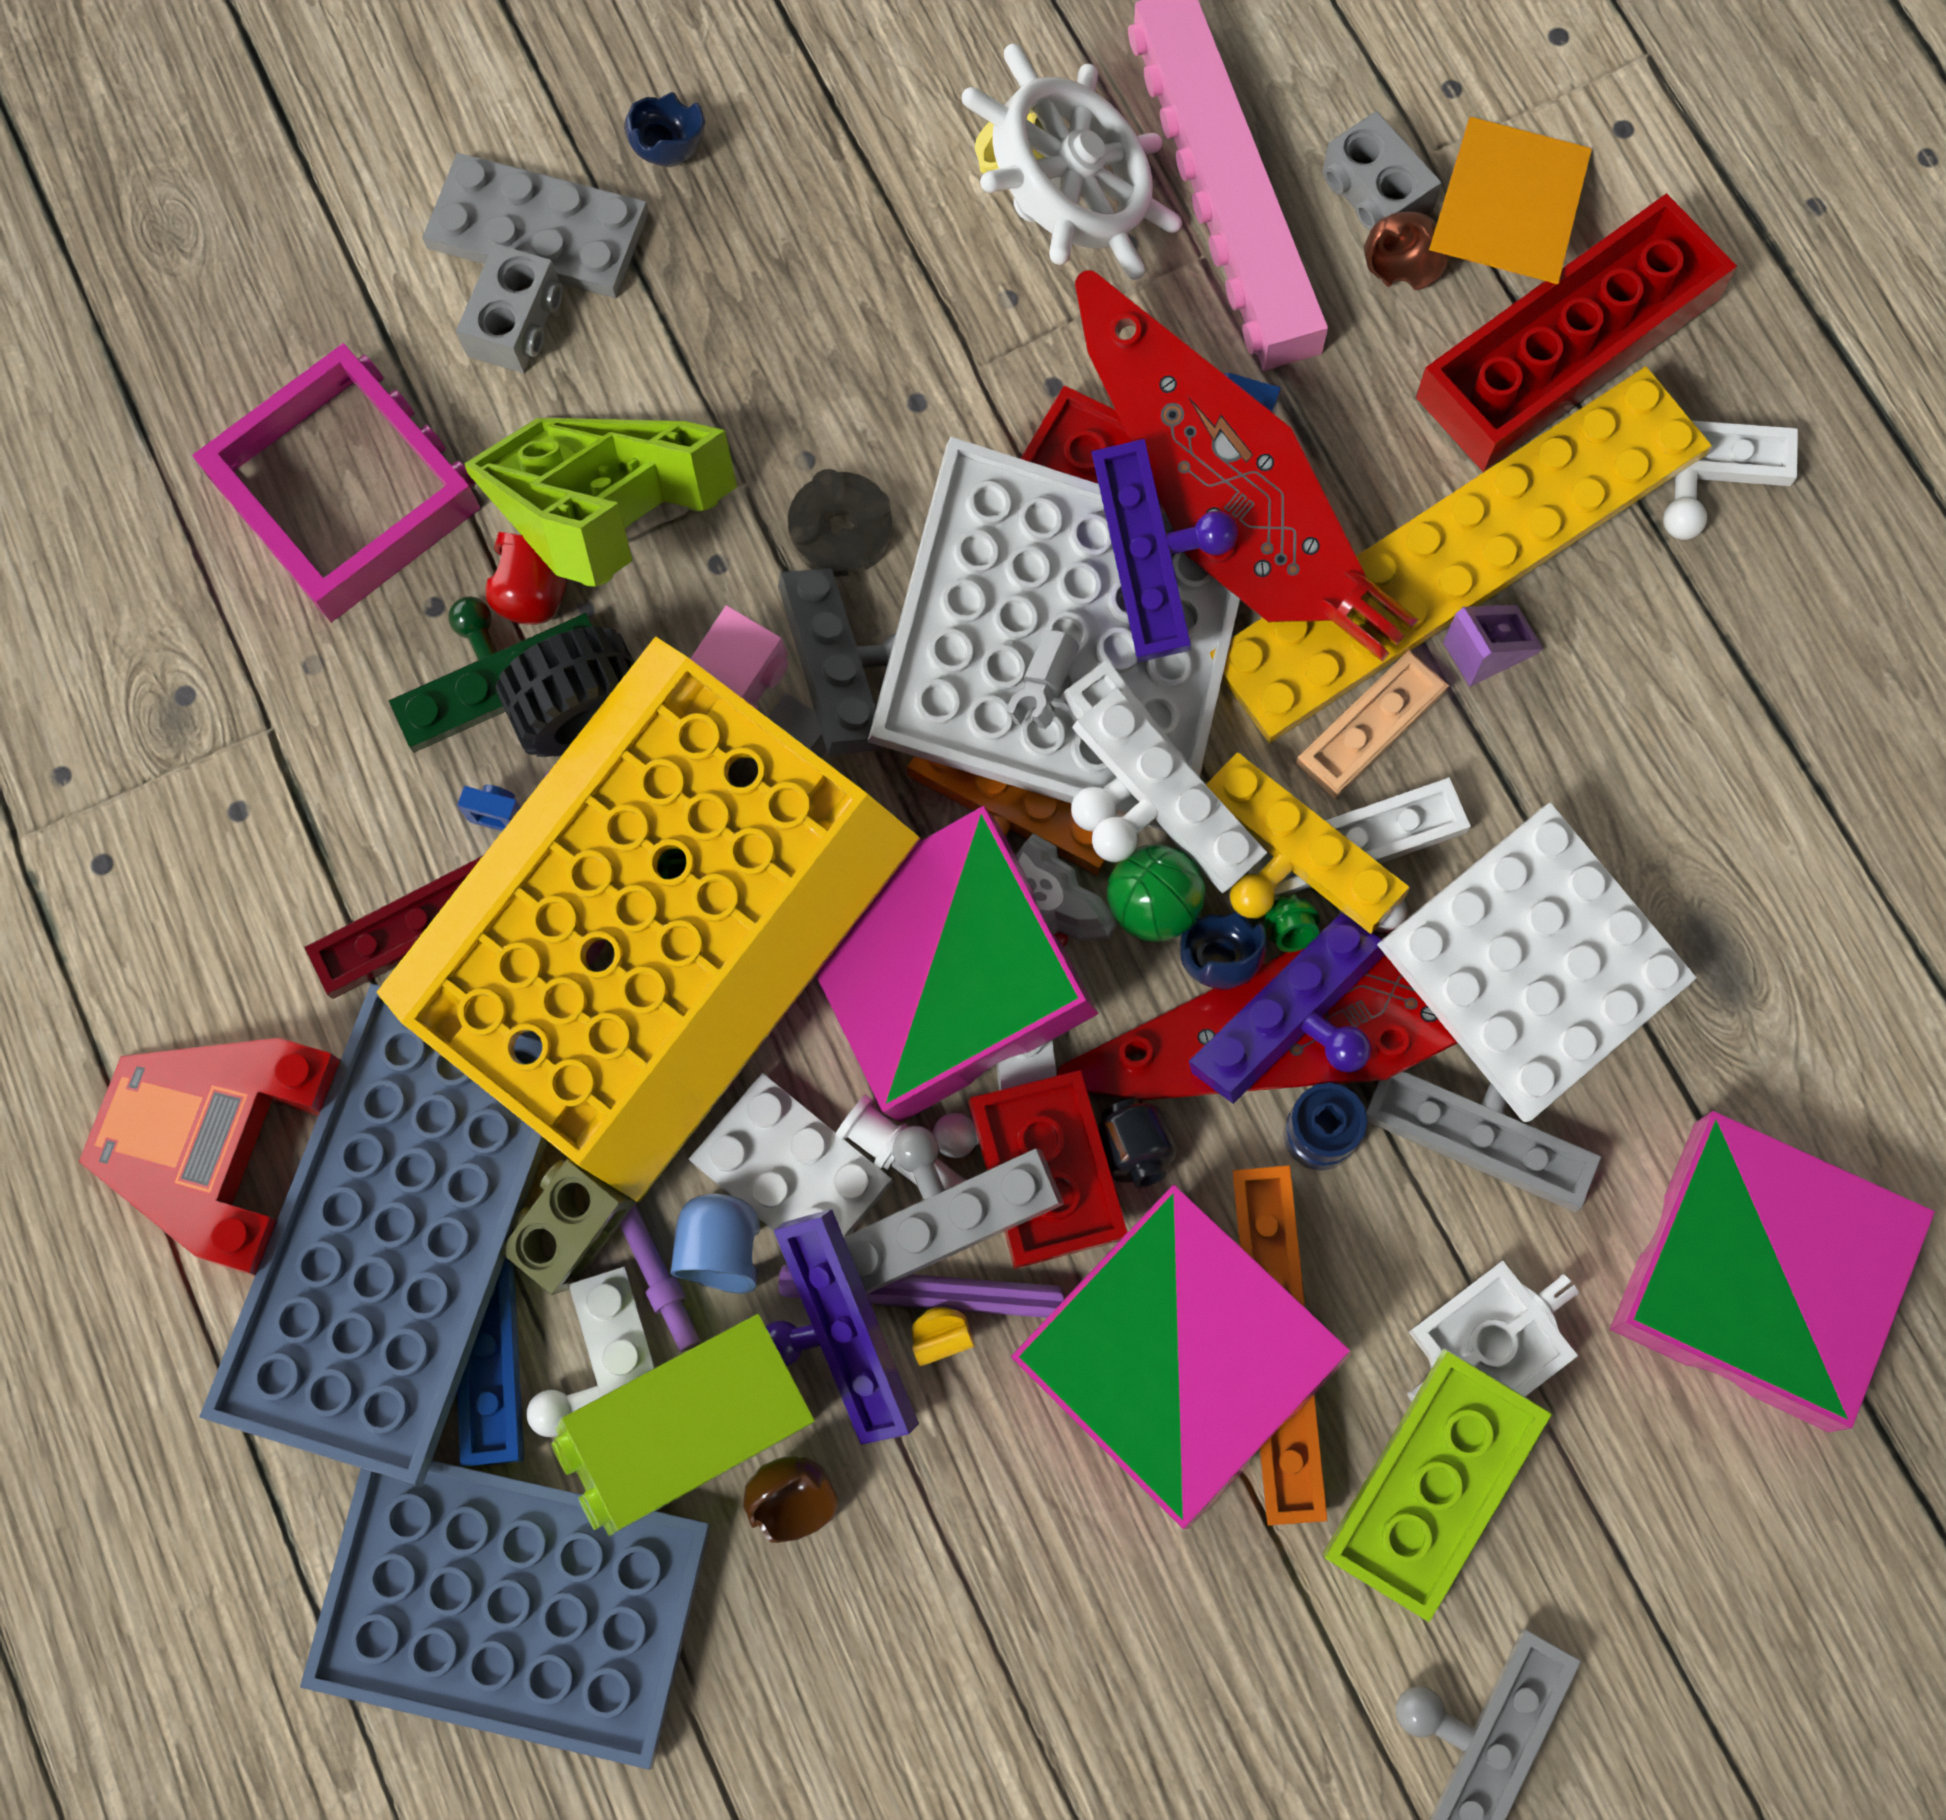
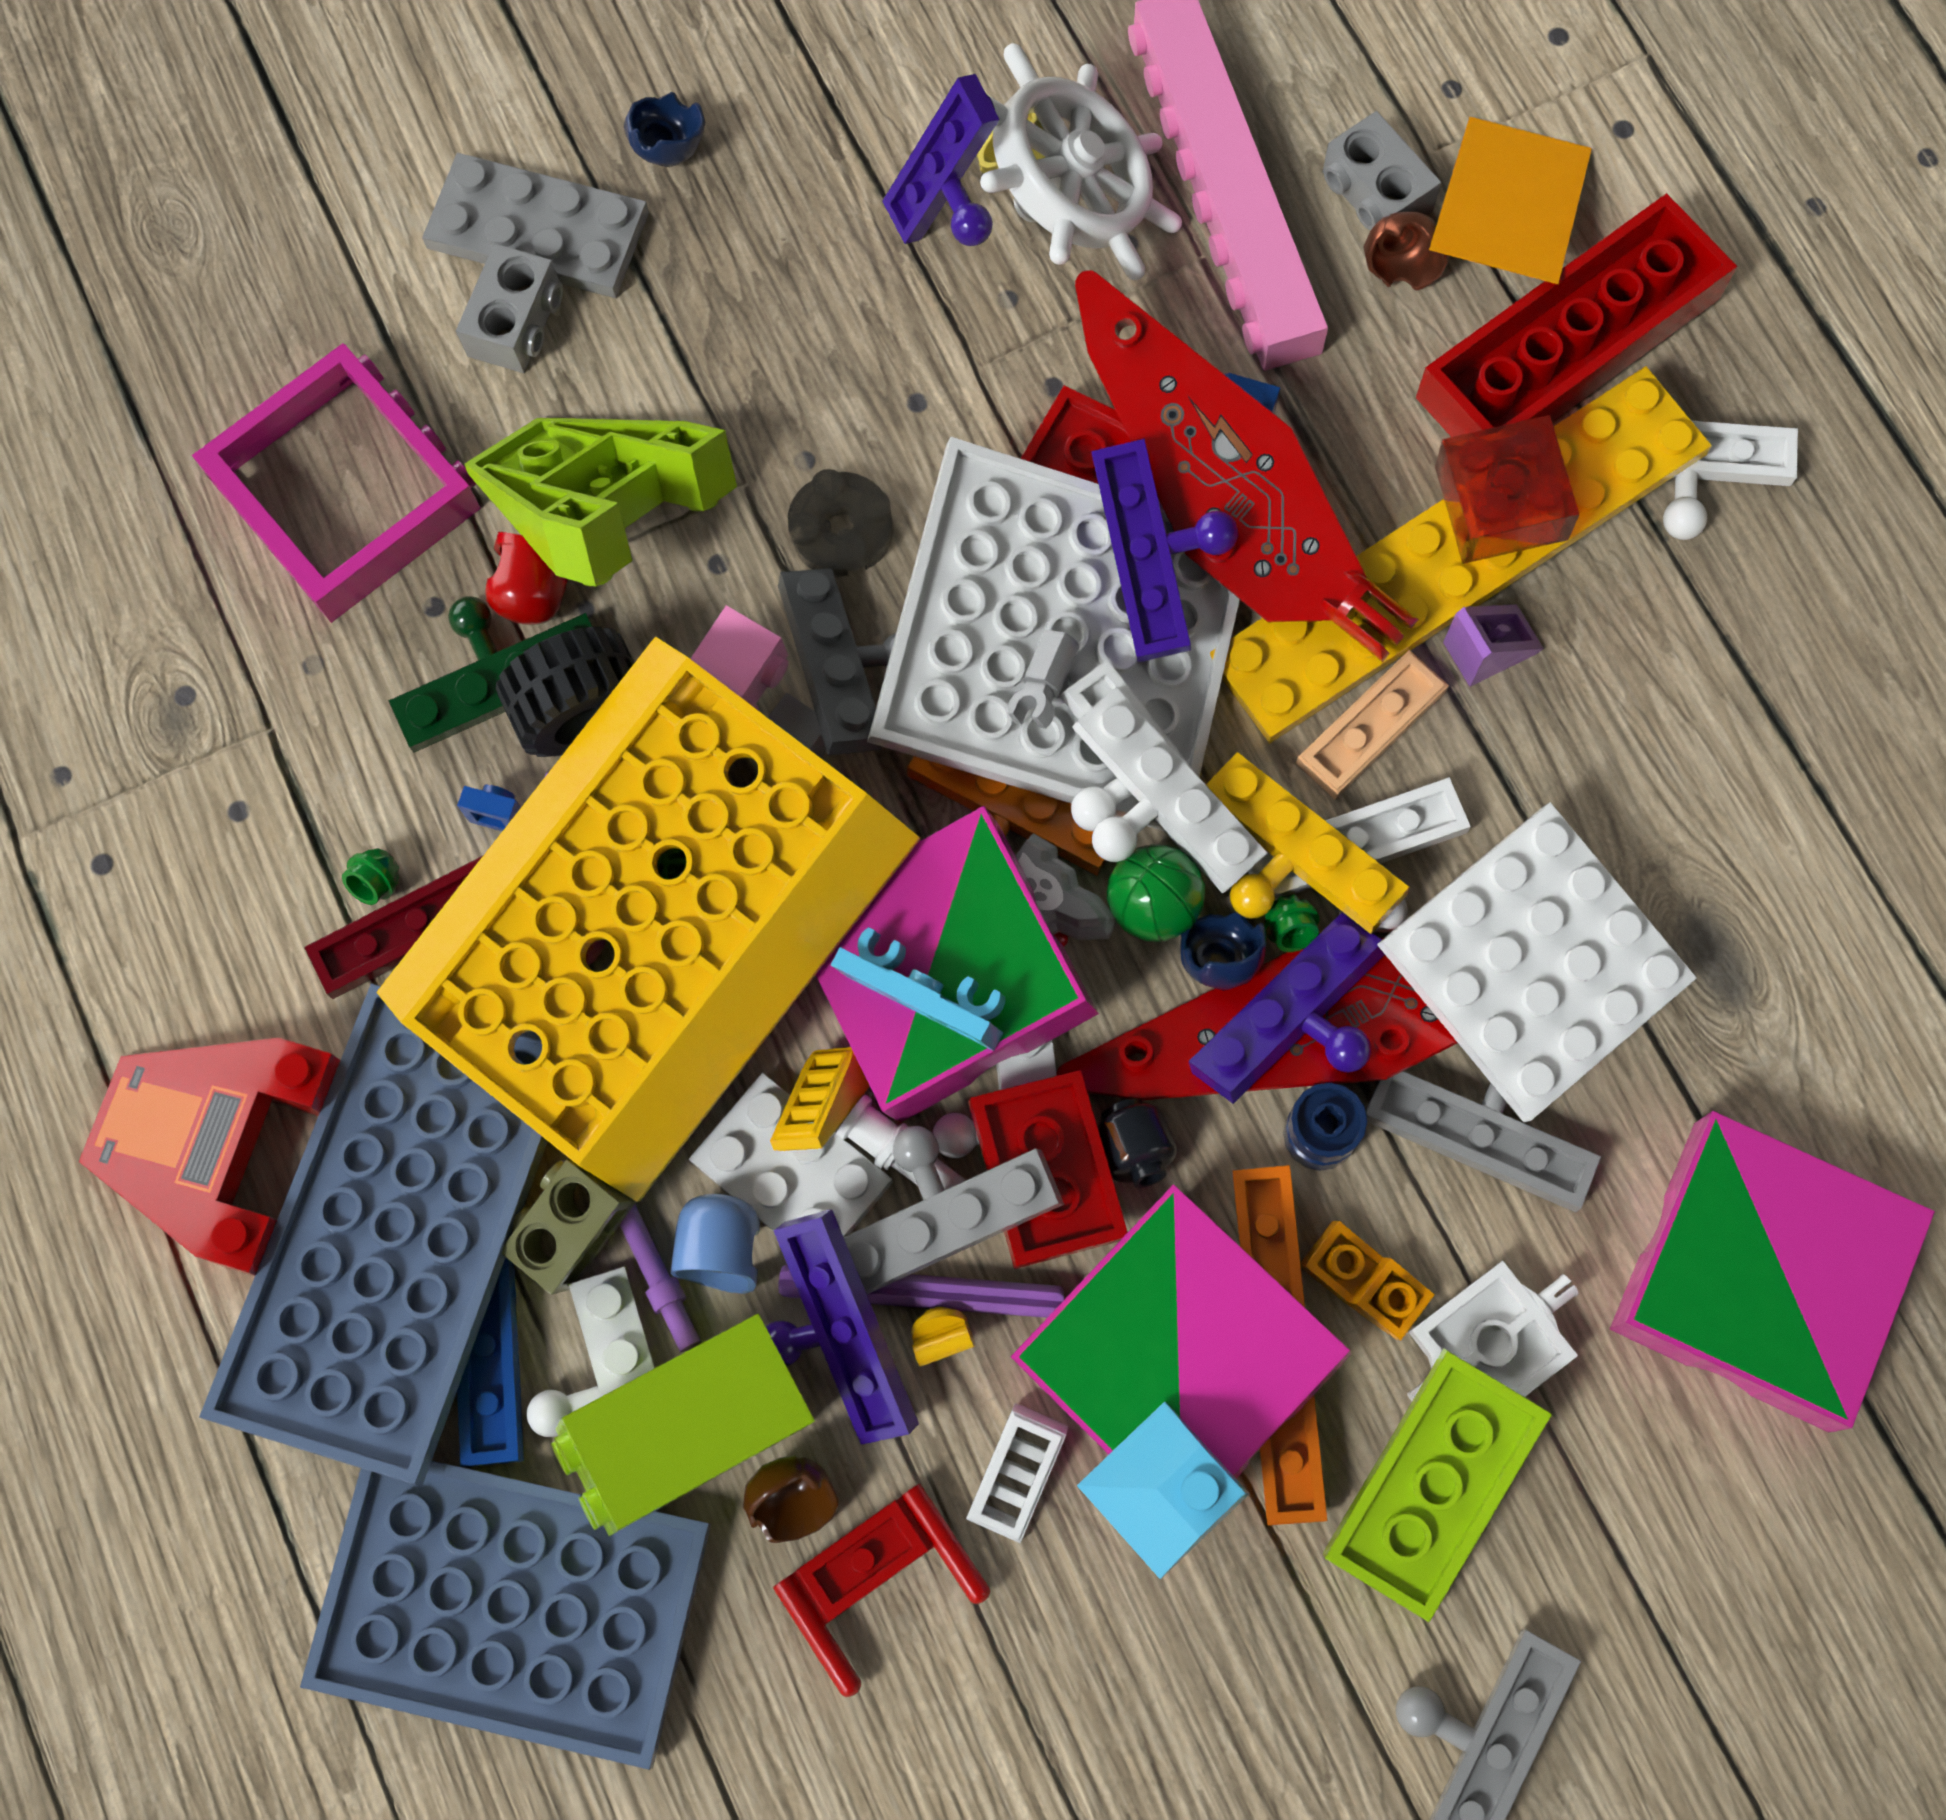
none -> green plate [342,848,400,905]
none -> yellow slope [770,1047,870,1151]
none -> red plate [773,1483,990,1697]
none -> medium azure plate [831,927,1005,1051]
none -> dark purple plate [882,74,1000,246]
none -> white slope [966,1403,1068,1543]
none -> medium azure slope [1077,1402,1250,1579]
none -> light orange slope [1301,1221,1435,1341]
none -> clear red brick [1435,415,1579,564]

